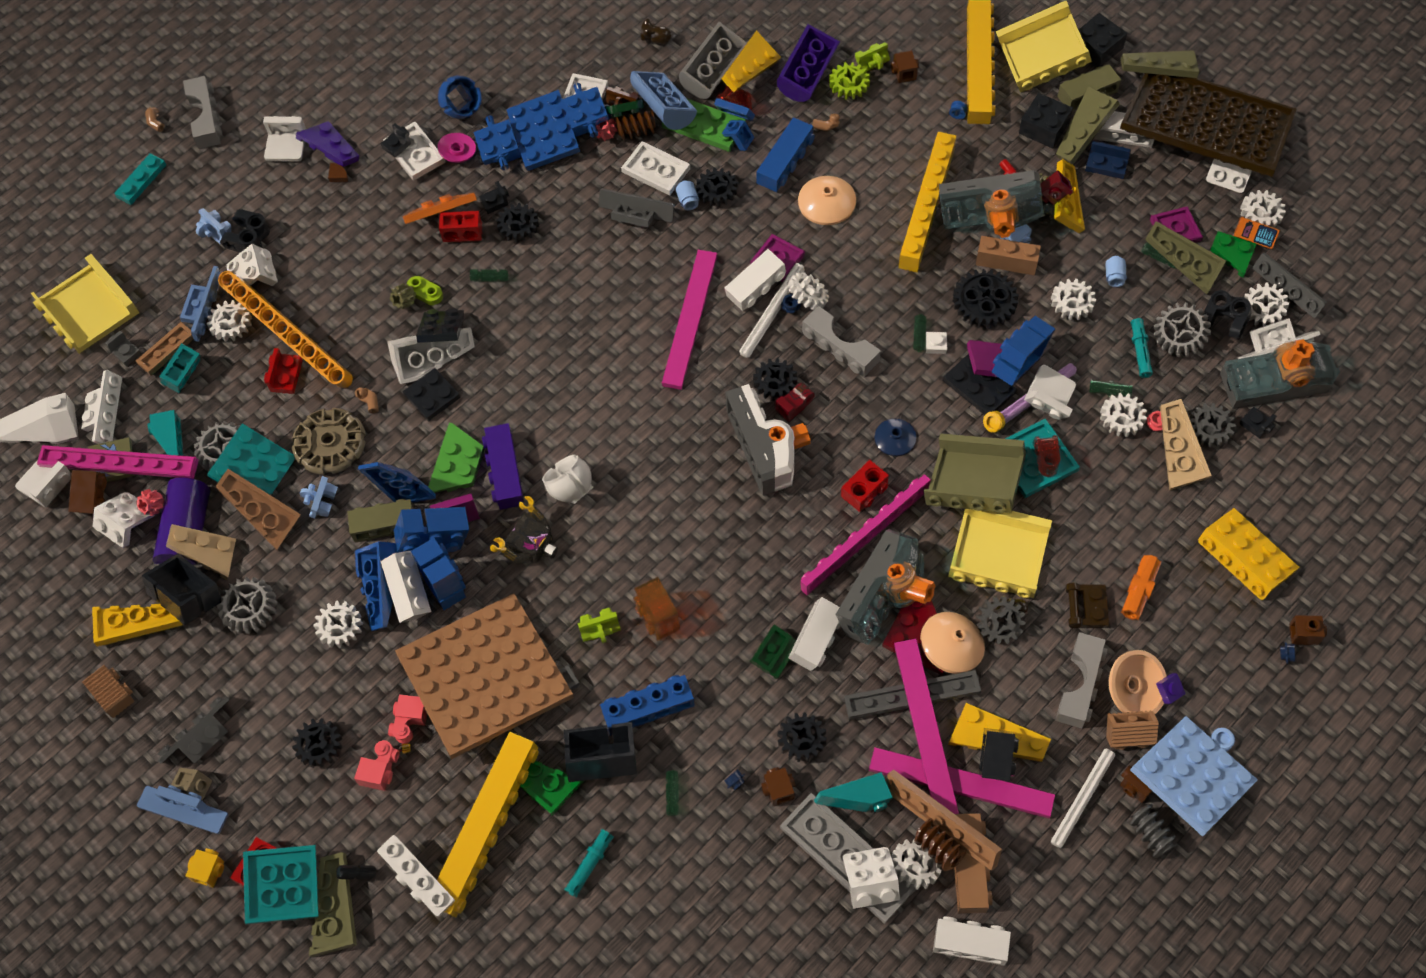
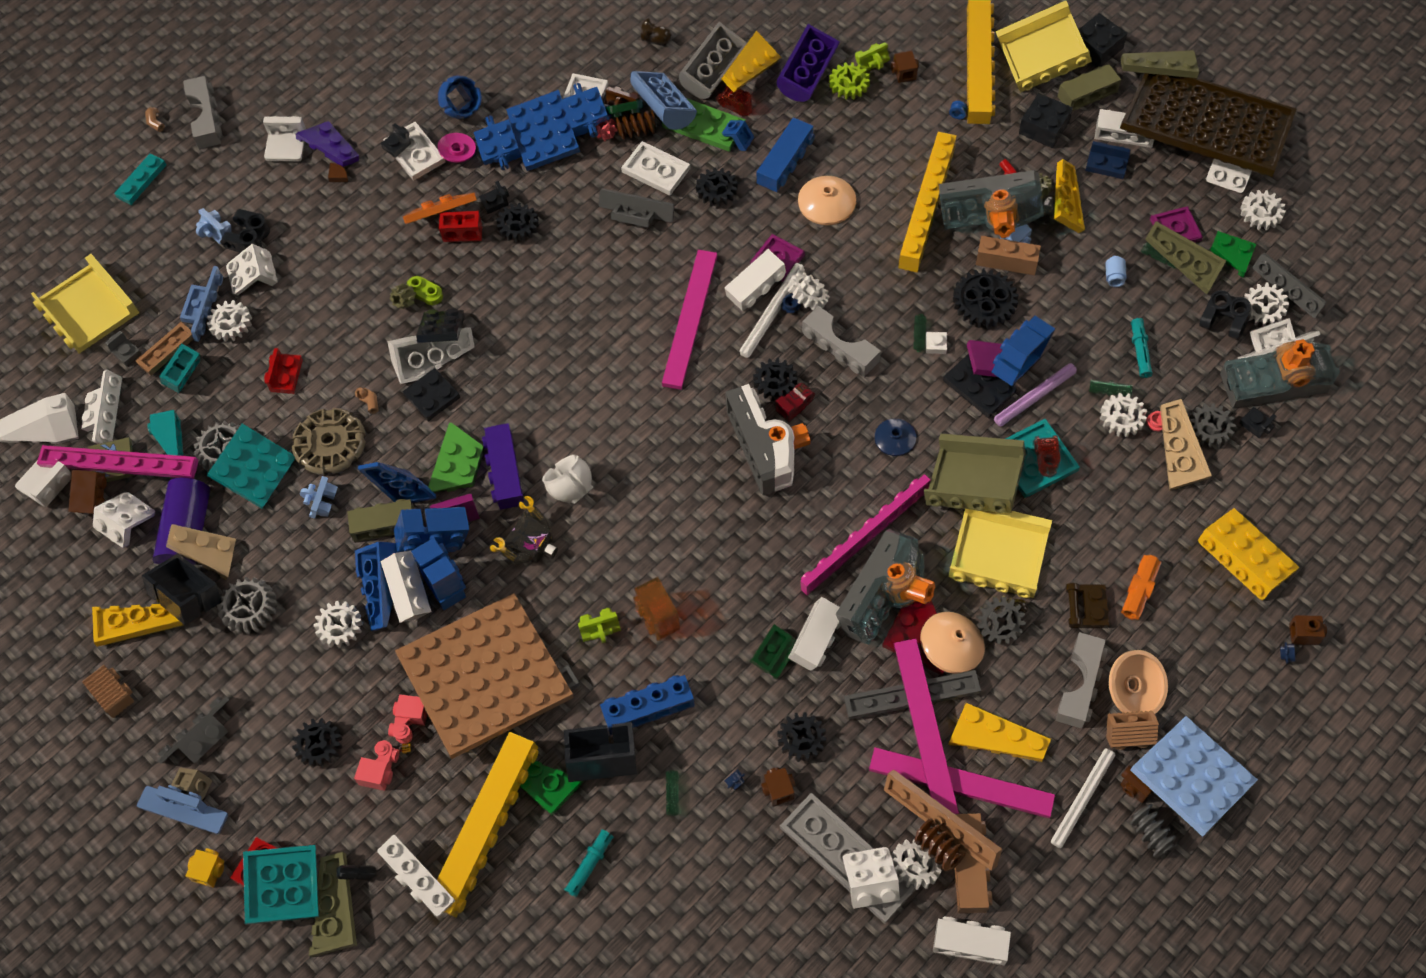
coral gear [137,489,164,516] -> none
medium nougat wing [216,469,301,550] -> none
light orange beam [218,271,353,389] -> none
clear green axle [469,269,509,281] -> none
light blue brick [676,180,699,210] -> none
blue tile [714,98,755,121] -> none
medium nougat arm [812,114,840,131] -> none
teal slope [814,772,893,812] -> none
red brick [841,460,889,512] -> none
black brick [979,728,1019,781] -> none
yellow tile [983,411,1005,432] -> none
white bracket [1024,365,1076,420] -> none
dark red brick [1040,170,1073,205] -> none
white gear [1051,279,1096,320] -> none
olive wing [1056,87,1120,165] -> none
light grey gear [1154,302,1211,357] -> none
dark purple plate [1156,673,1186,704] -> none
light blue tile [1210,728,1235,752] -> none
tile [1233,217,1280,249] -> none

